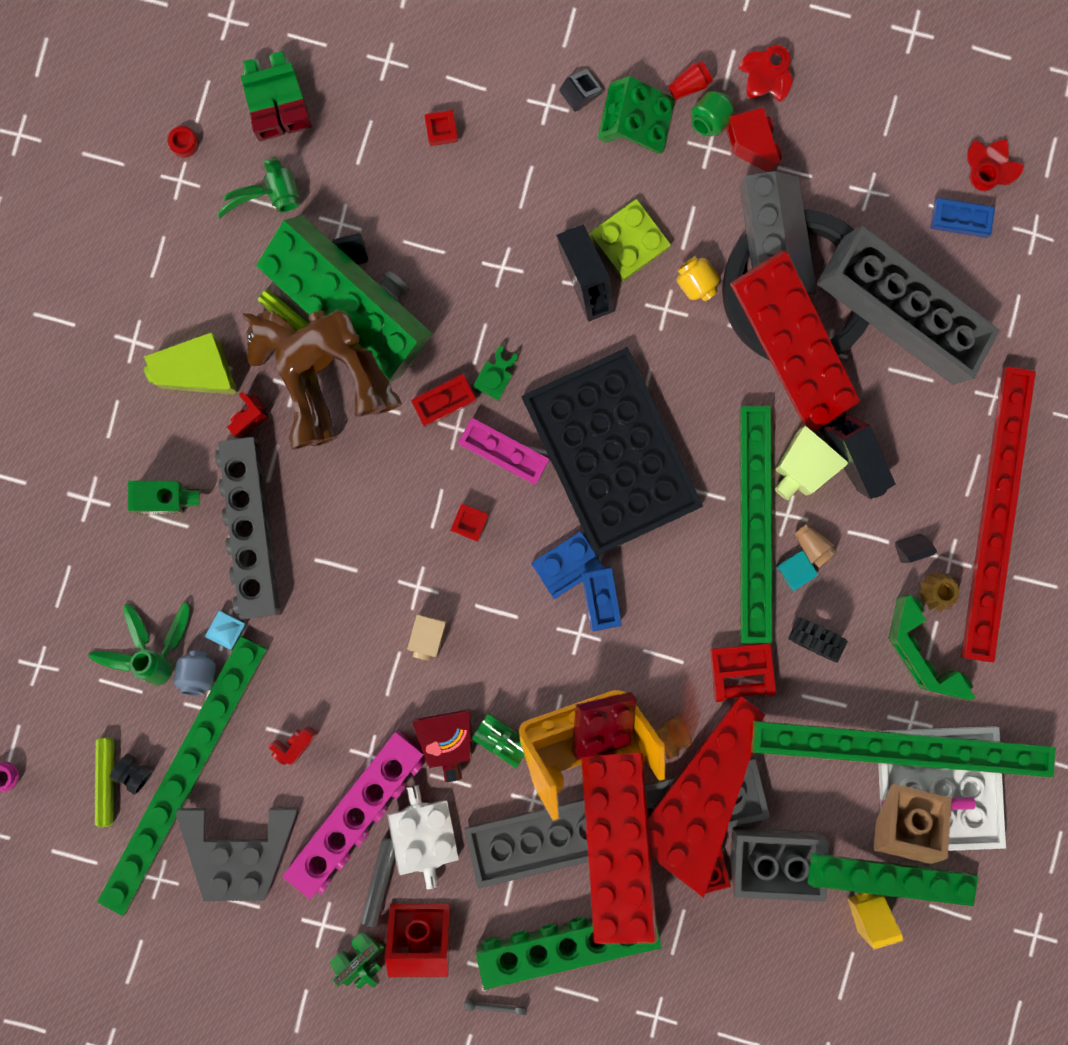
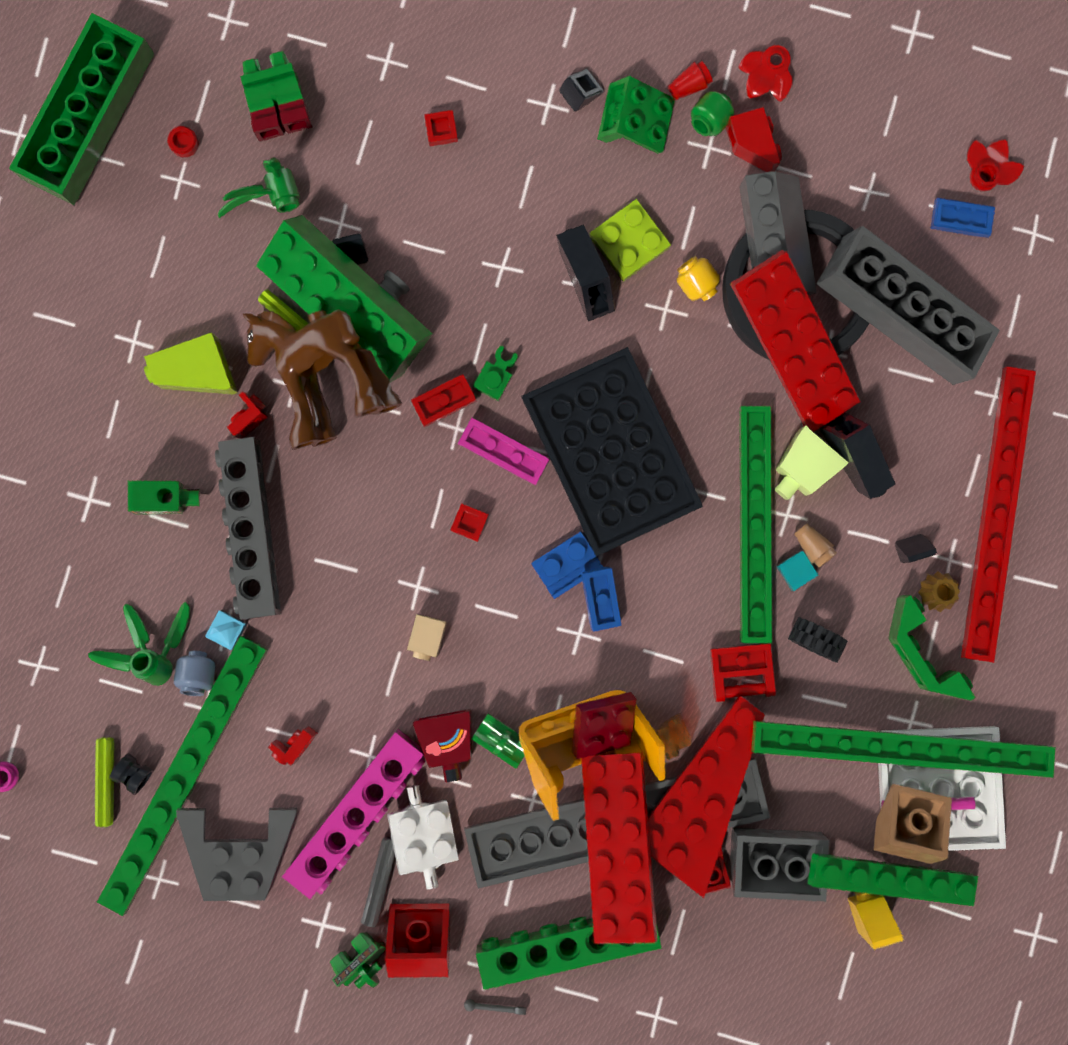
none -> green brick [9,13,155,205]

